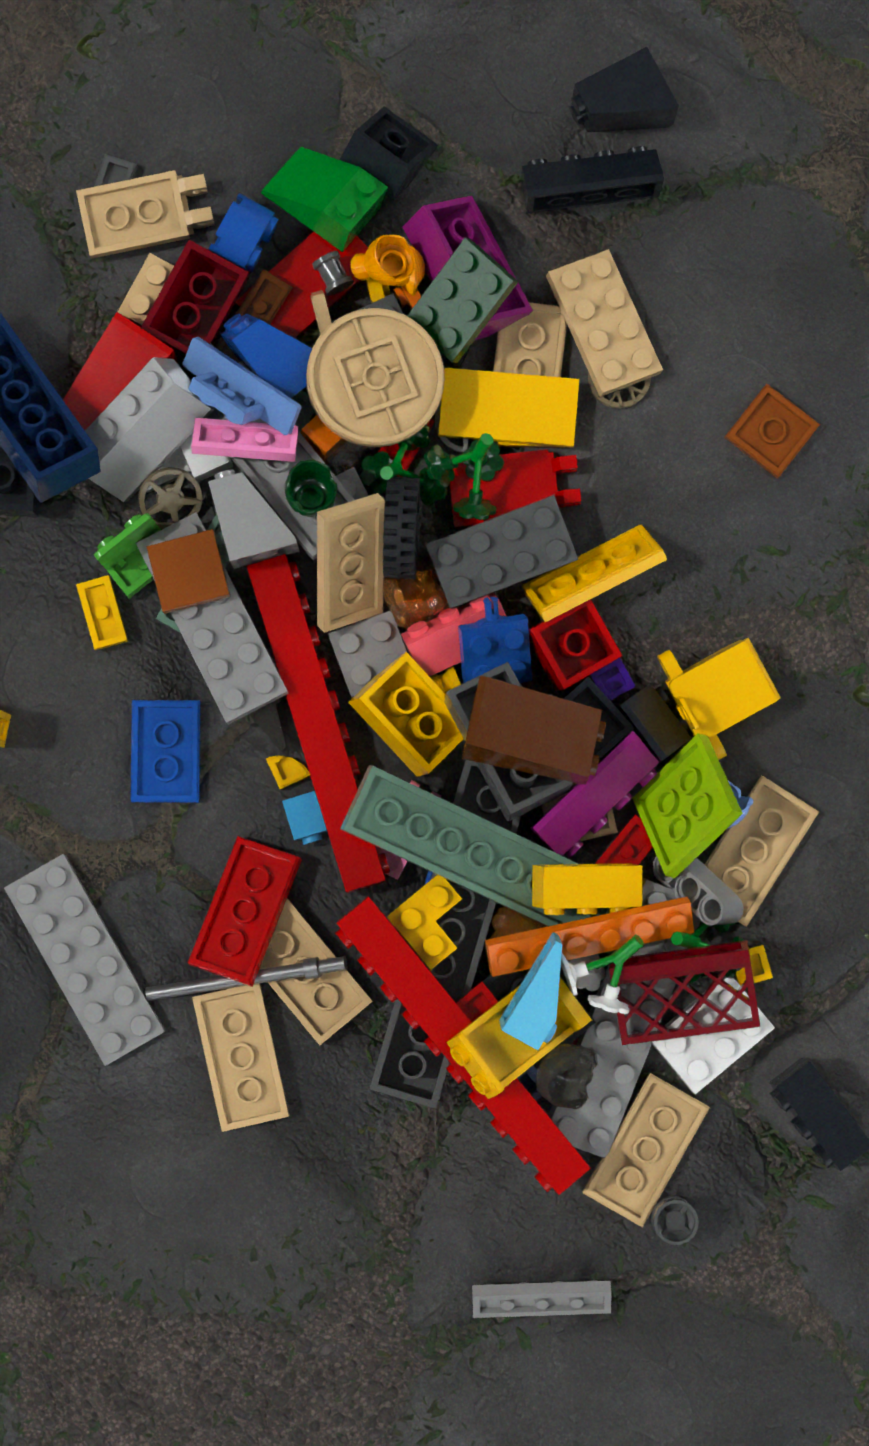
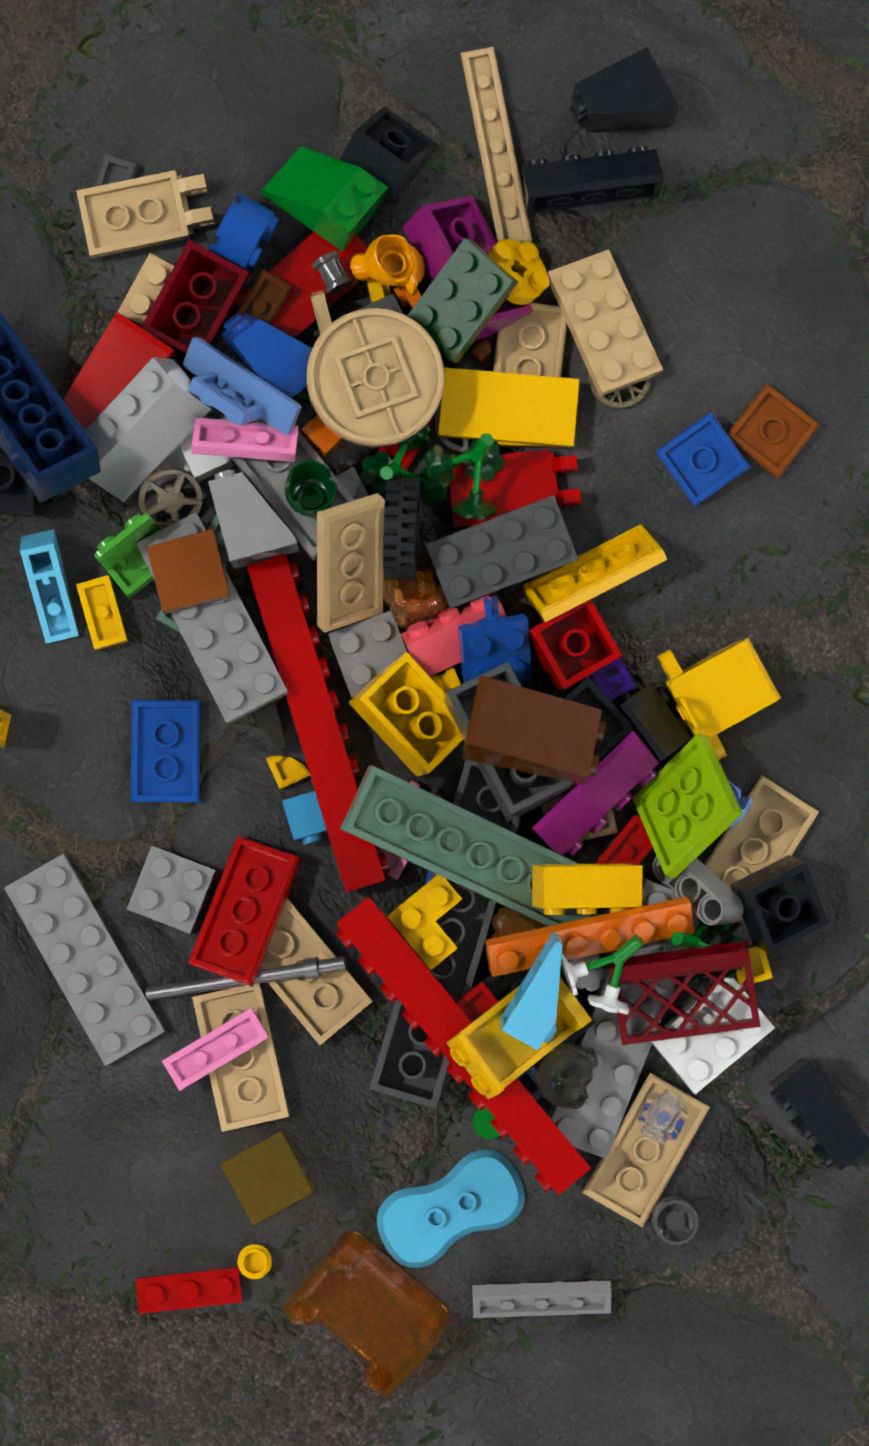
none -> medium azure slope [20,529,79,643]
none -> light grey plate [127,846,216,934]
none -> red plate [135,1266,243,1314]
none -> bright pink plate [162,1008,269,1091]
none -> clear yellow tile [220,1131,314,1225]
none -> yellow plate [237,1244,272,1279]
none -> clear orange windscreen [281,1231,451,1400]
none -> medium azure plate [377,1149,525,1268]
none -> tan tile [461,47,532,243]
none -> reddish brown hand [469,338,492,364]
none -> green tile [472,1107,500,1139]
none -> yellow plate [488,239,550,305]
none -> clear head [638,1089,688,1144]
none -> blue tile [656,412,751,507]
none -> black brick [730,855,829,954]

